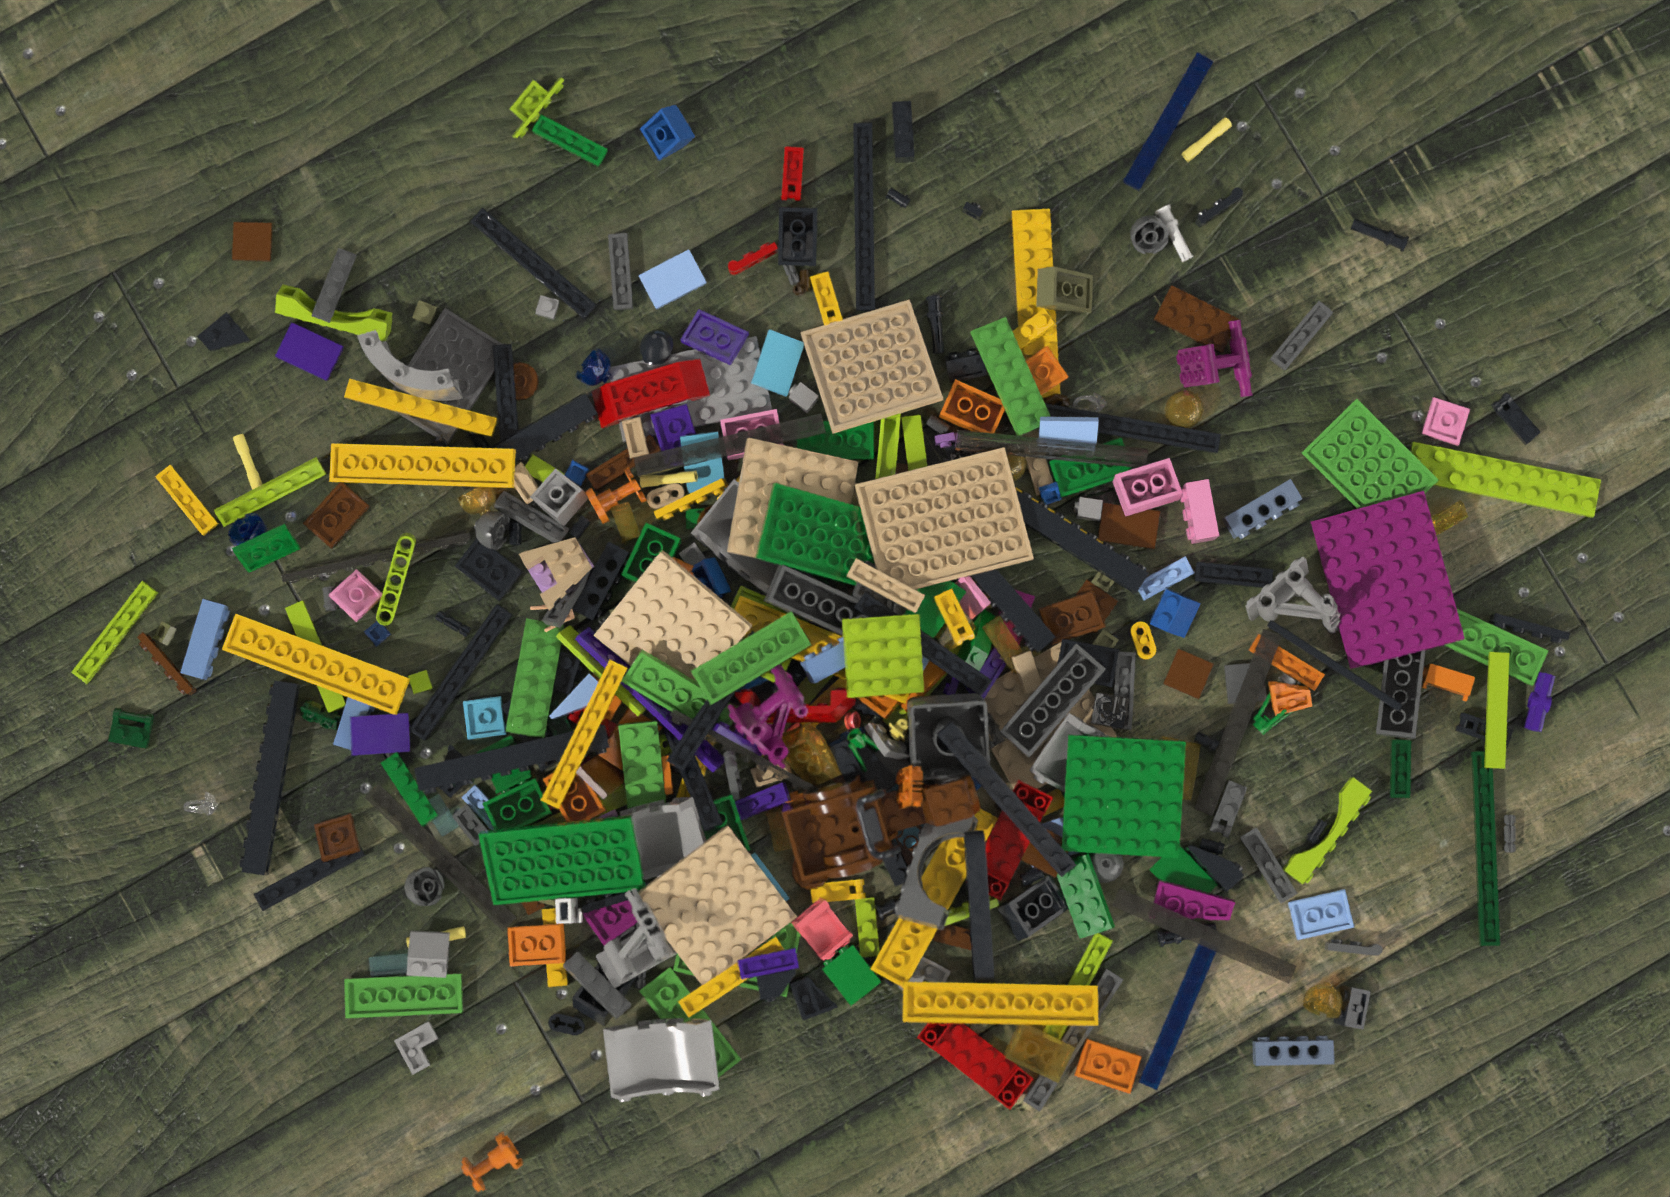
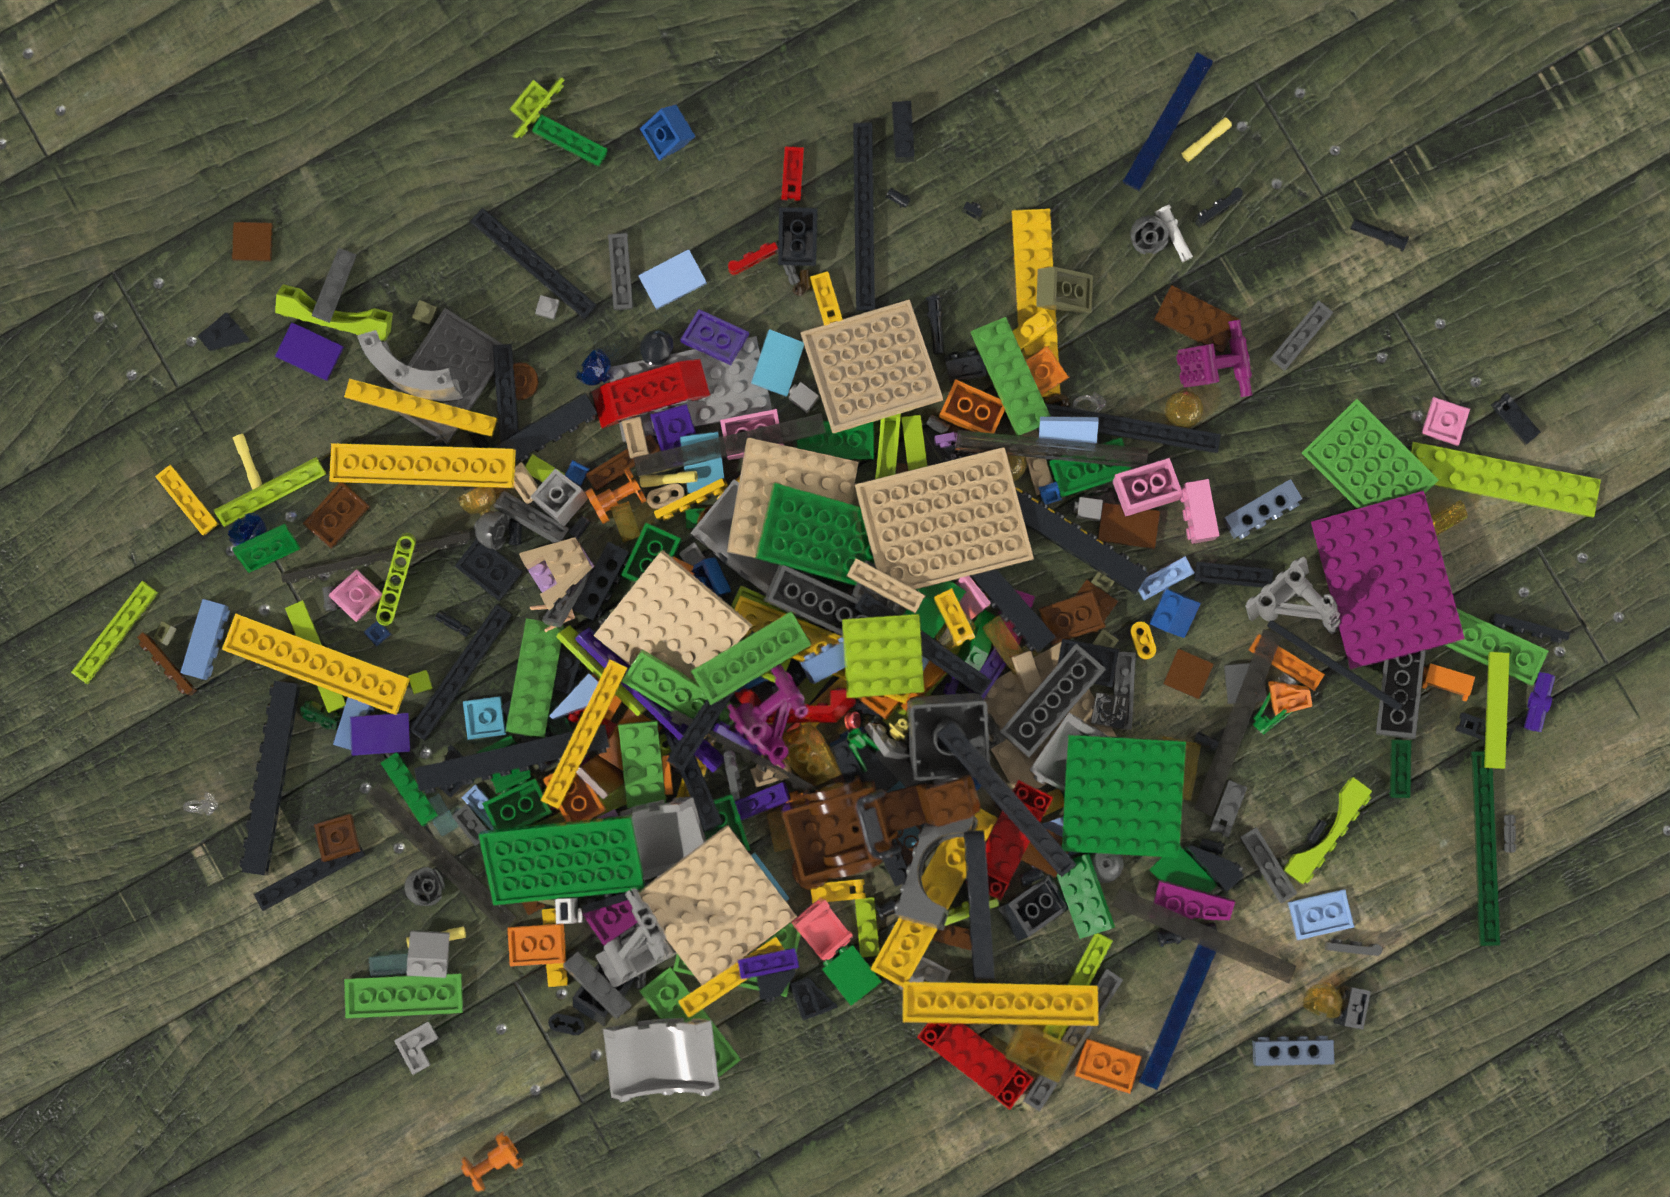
dark green plate [108,708,154,749] -> none
orange hinge [896,765,923,809] -> none

